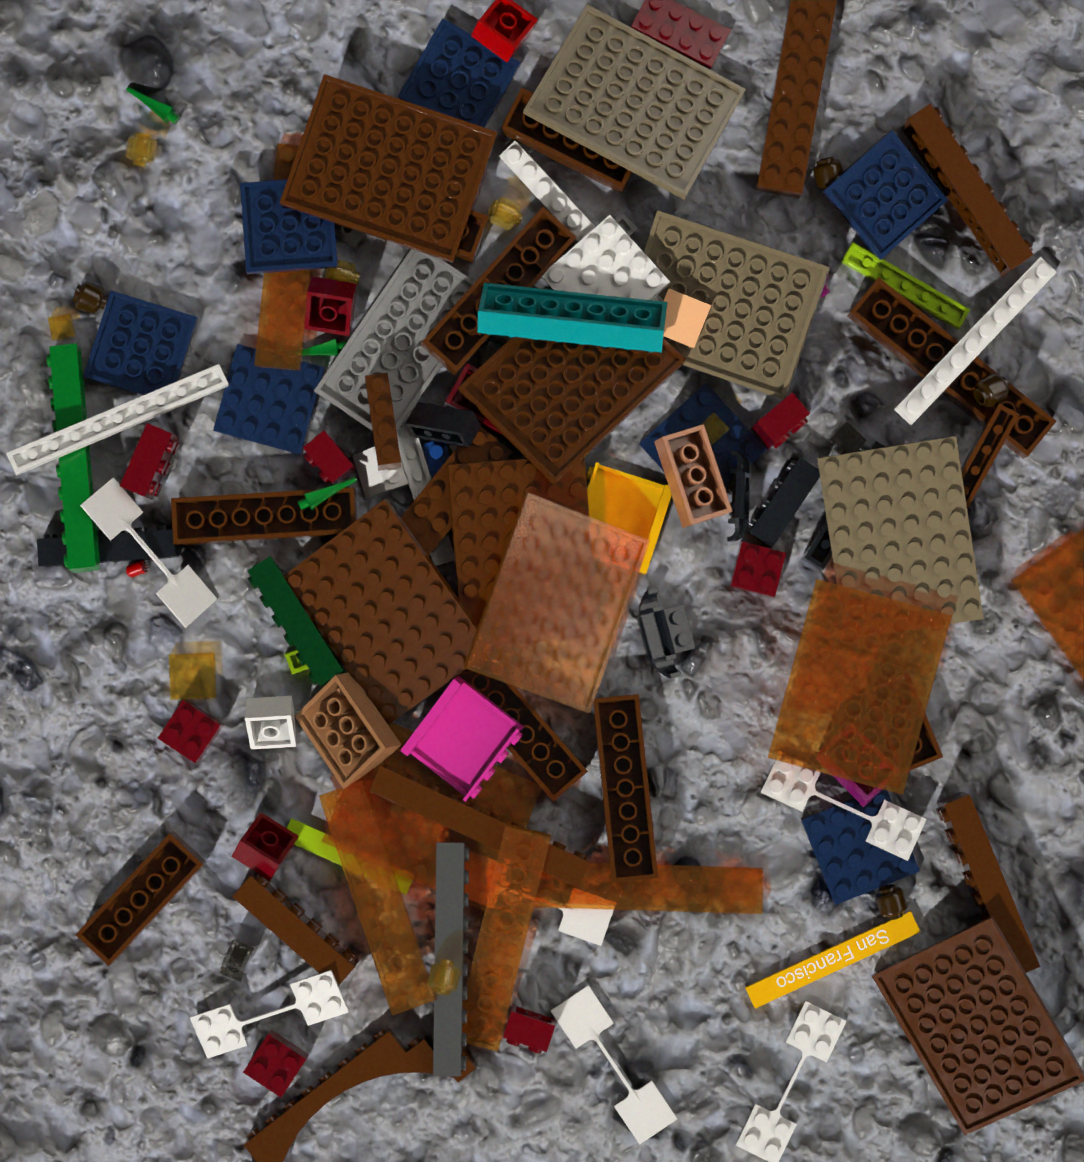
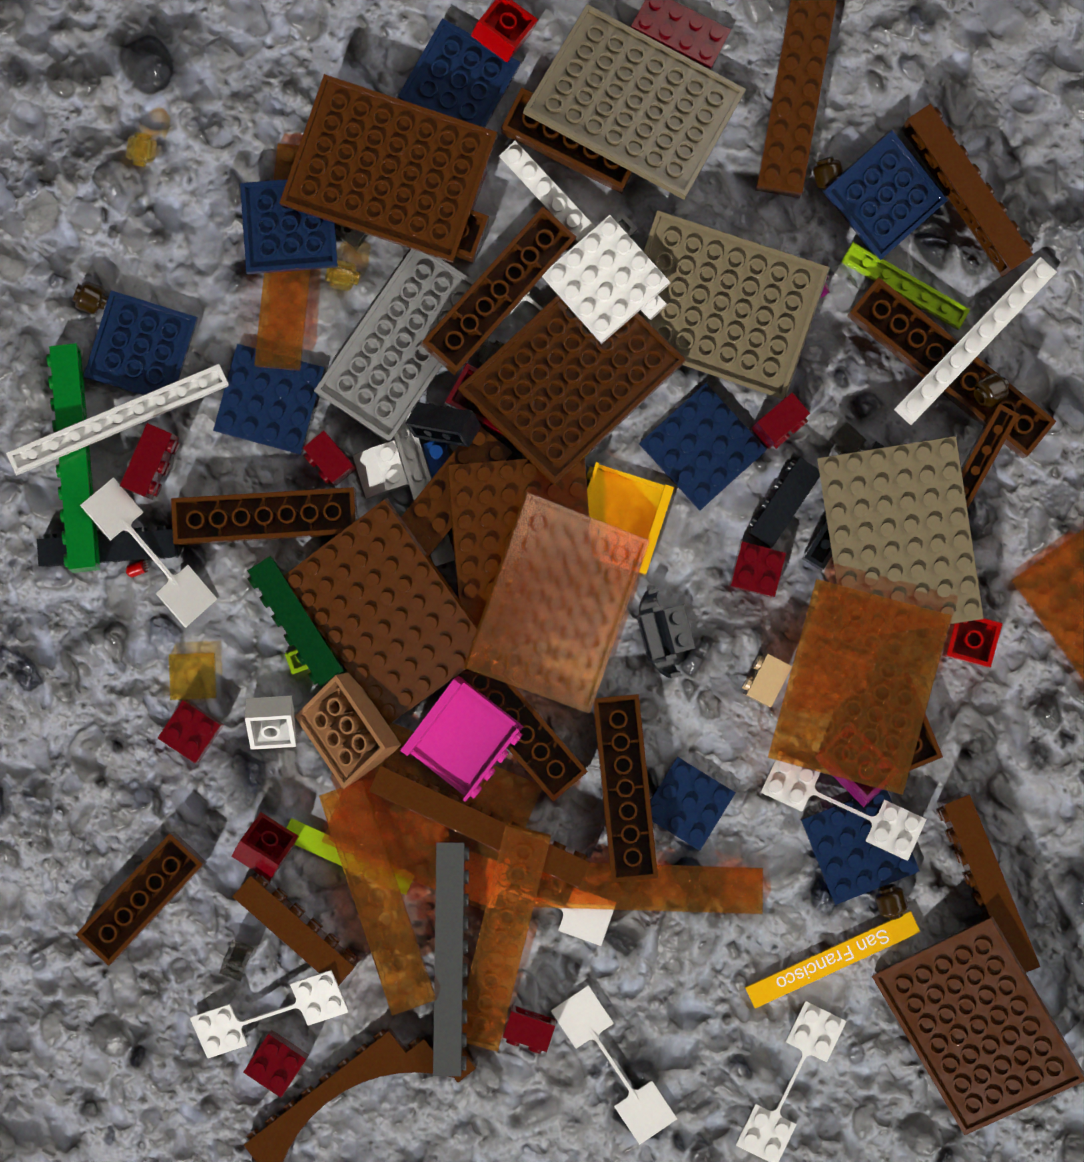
clear yellow plate [48,313,76,341] -> none
green piece [126,87,180,124] -> none
green piece [286,338,347,358] -> none
green piece [298,477,357,510] -> none
dark red brick [304,276,357,336] -> none
reddish brown brick [365,373,401,471] -> none
clear yellow head [428,959,460,995] -> none
teal slope [477,283,667,353] -> none
clear yellow head [488,197,523,230] -> none
nougat brick [654,424,733,528] -> none
light nougat tile [663,288,711,348] -> none
clear yellow plate [701,413,729,445] -> none
black plate [727,450,751,542] -> none
none -> dark blue plate [650,756,736,851]
none -> tan brick [742,654,792,707]
none -> red brick [942,618,1003,668]

